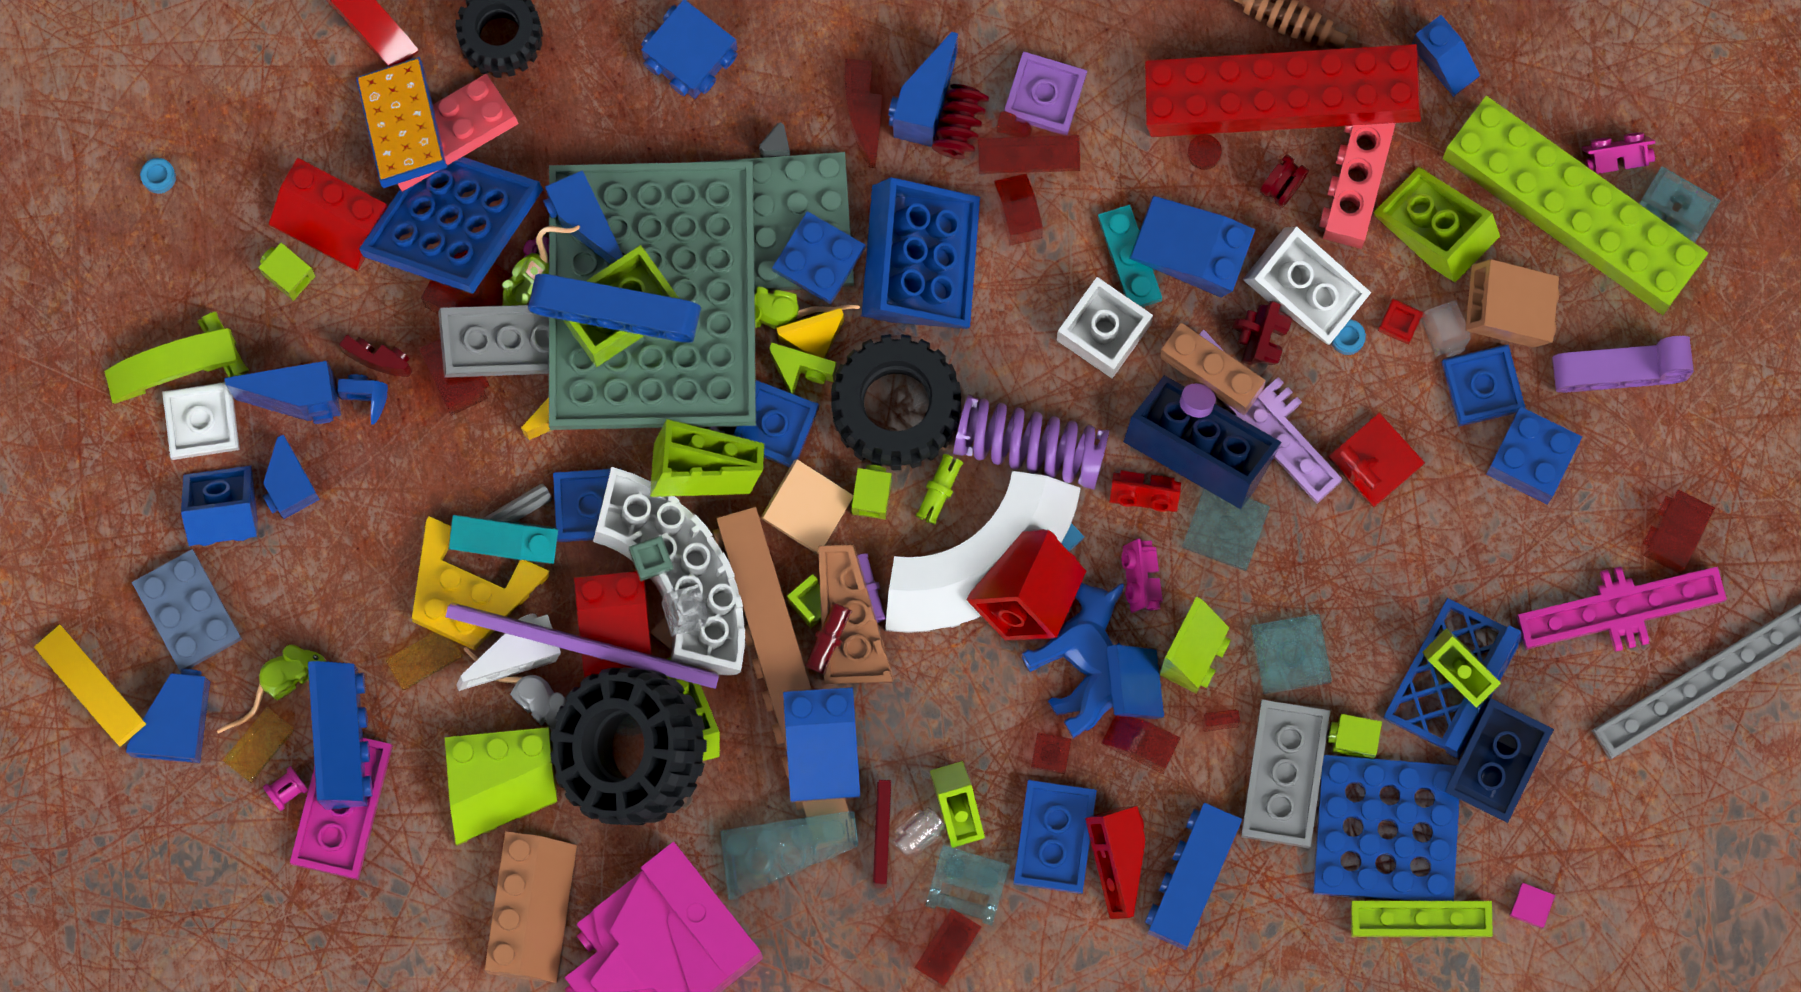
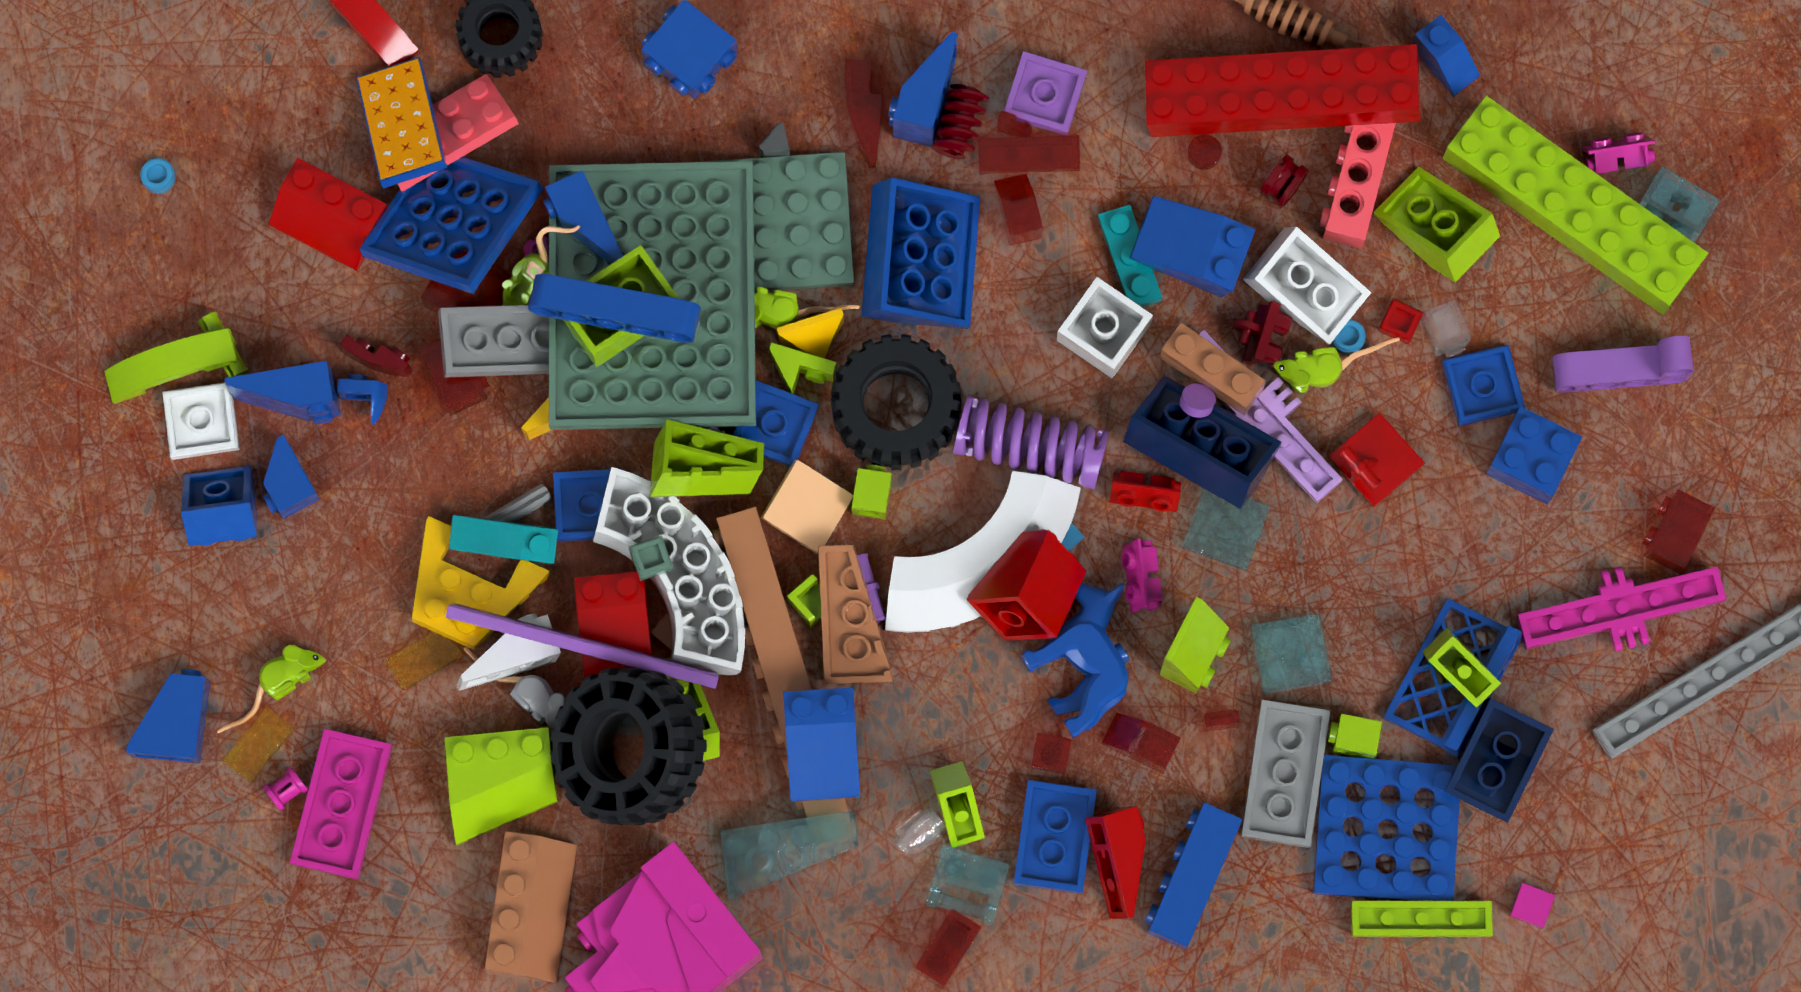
yellow slope [34,625,146,747] -> none
sand blue plate [132,549,243,672] -> none
lime brick [258,243,315,301] -> none
blue slope [308,661,373,810] -> none
clear brick [662,585,708,636] -> none
blue plate [772,211,866,305] -> none
dark red pin [804,602,853,674] -> none
dark red tile [873,780,891,888] -> none
lime pin [915,454,963,525] -> none
blue tile [1107,645,1164,719] -> none
nougat brick [1465,259,1560,348] -> none
none -> lime animal [1273,337,1400,393]

